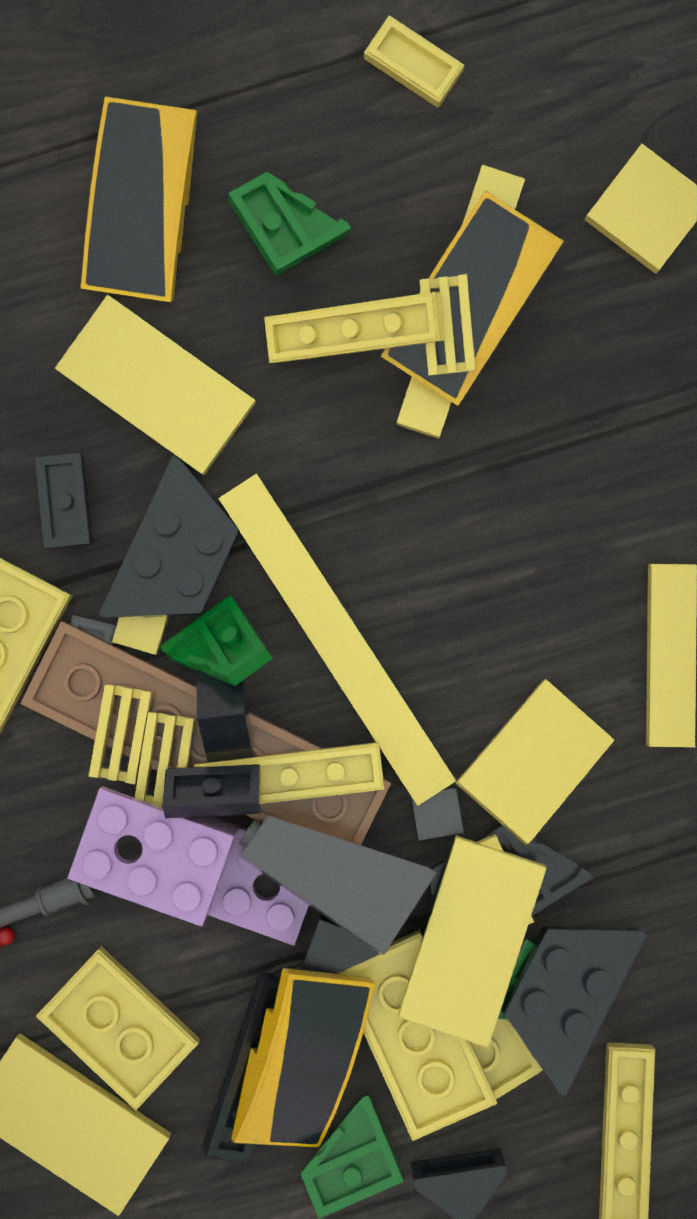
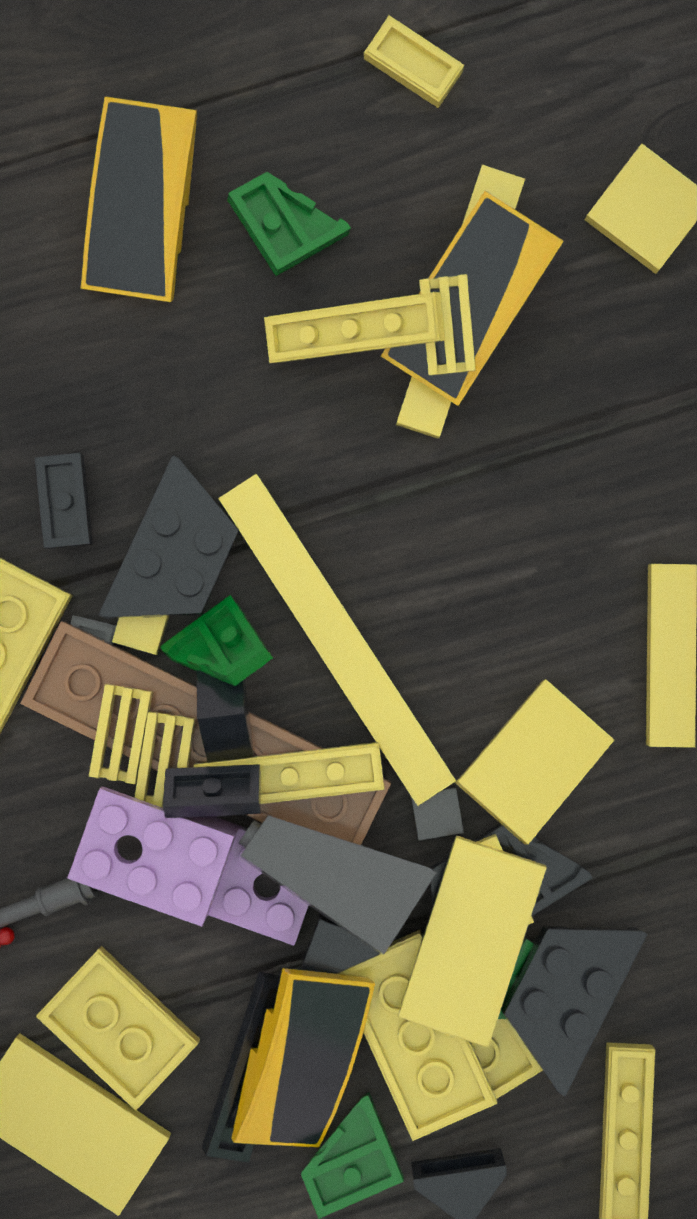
light yellow tile [55,295,256,475] -> none

